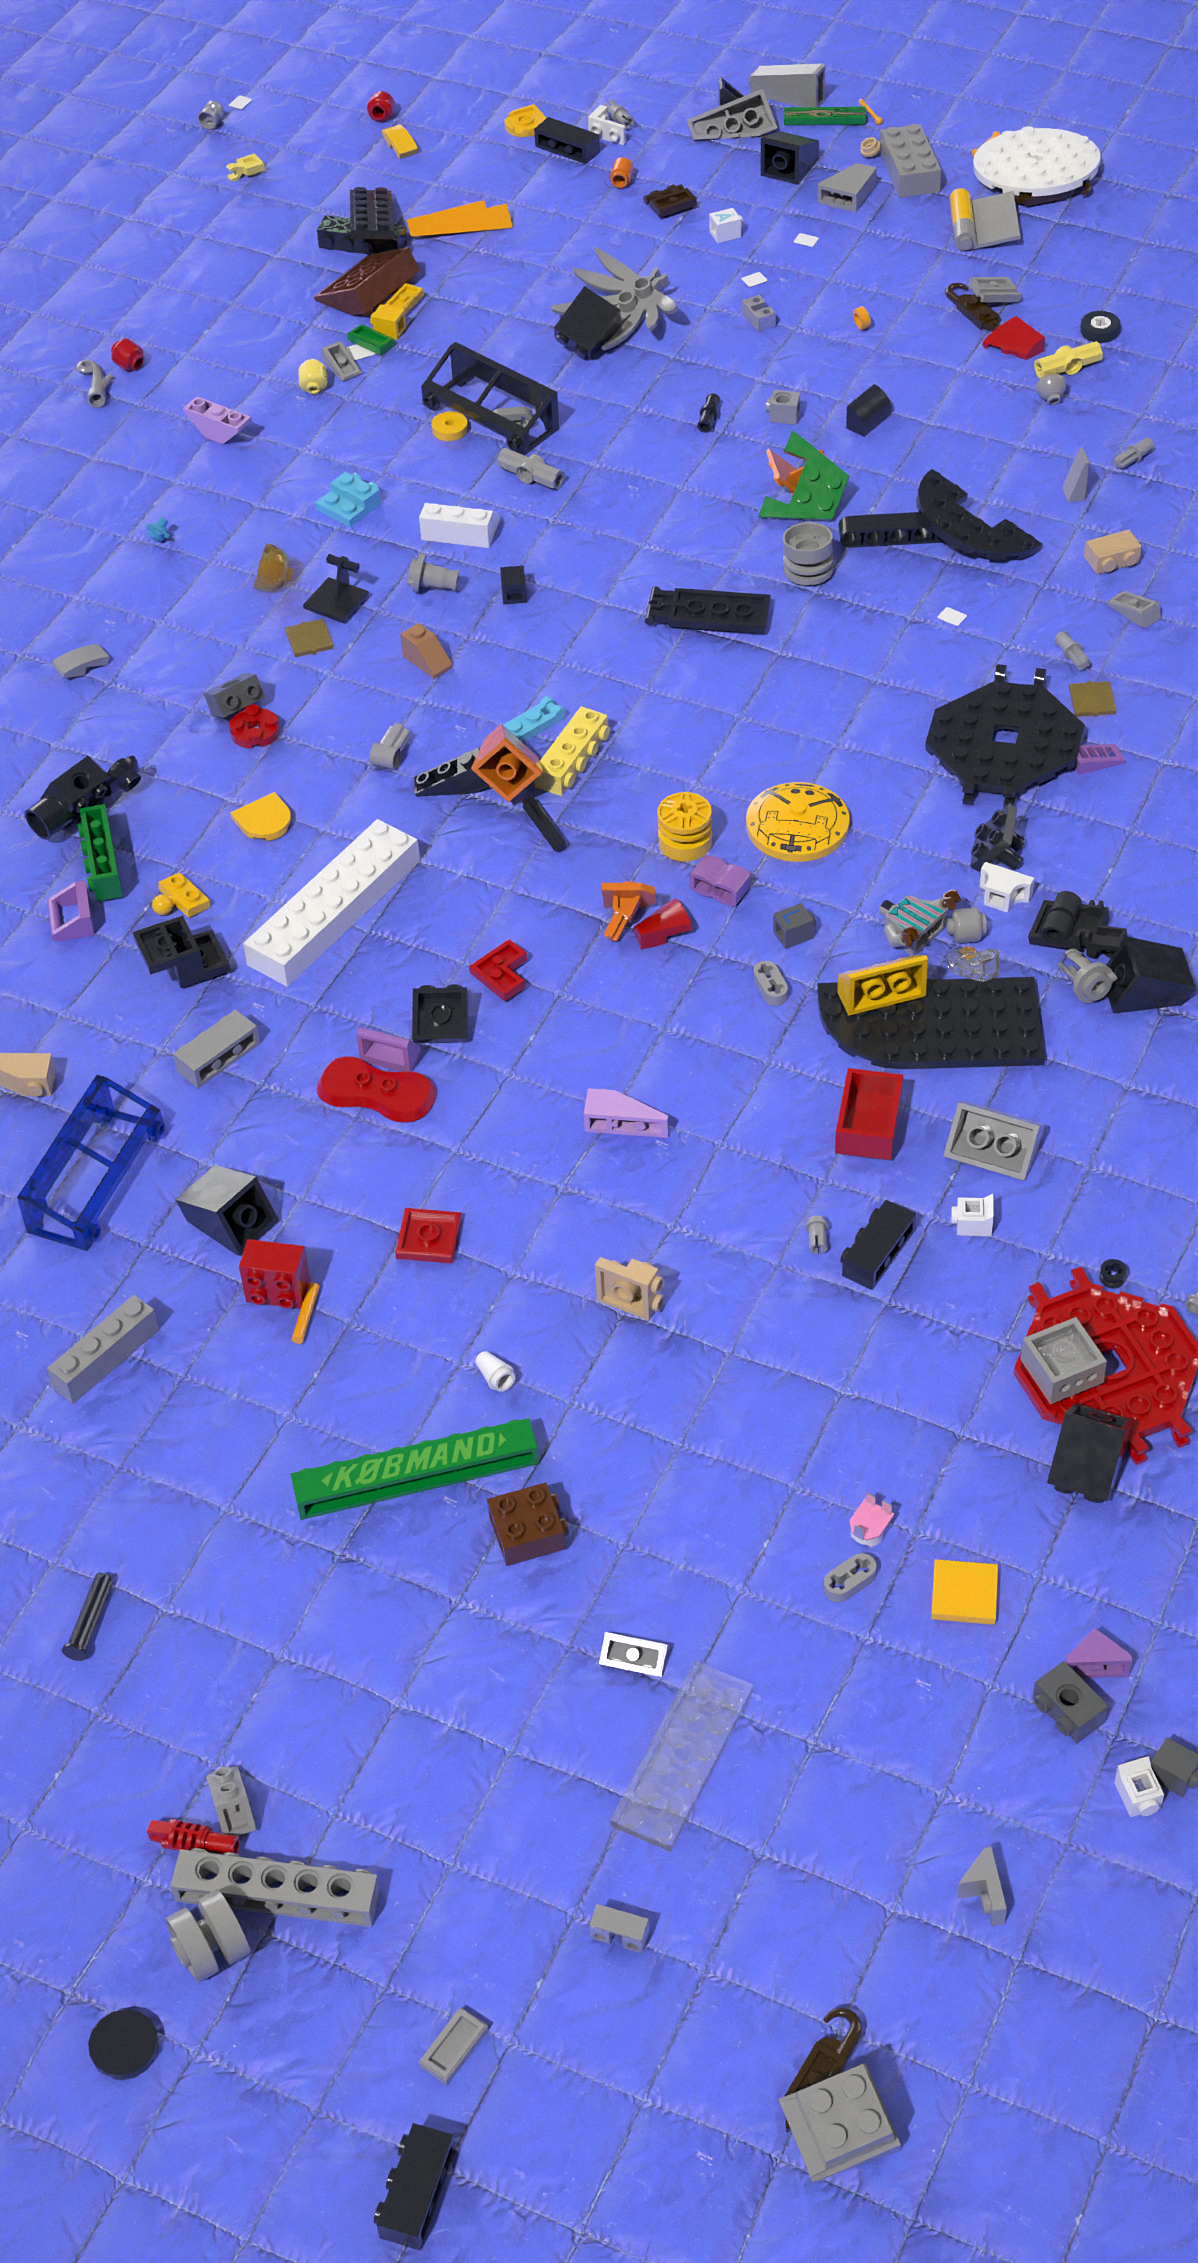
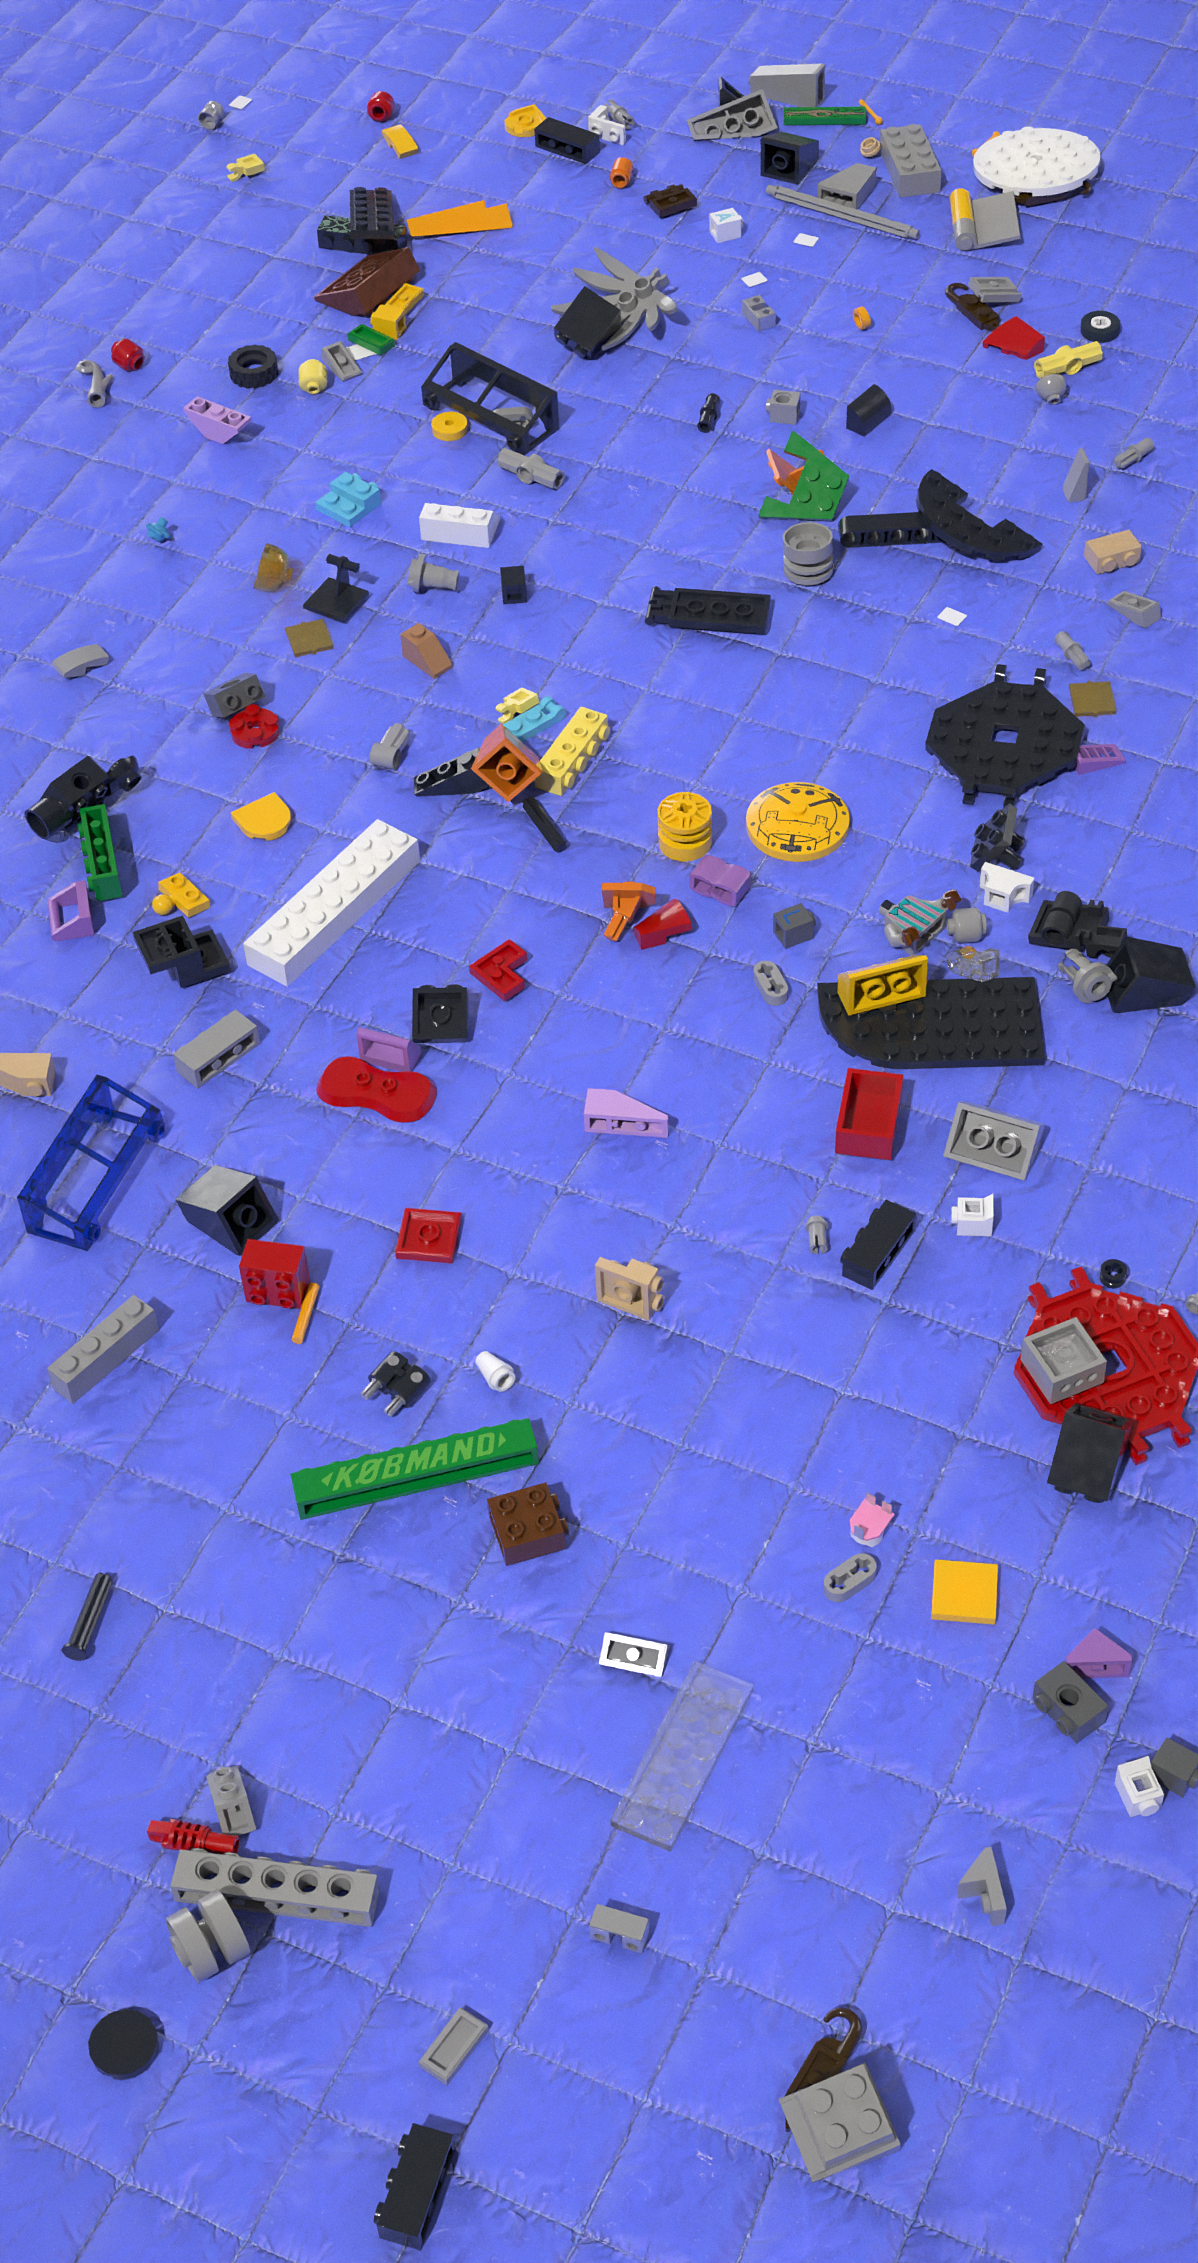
none -> black tyre [228,344,278,389]
none -> black piece [361,1351,431,1417]
none -> light yellow plate [495,687,539,724]
none -> light grey piece [766,185,920,240]

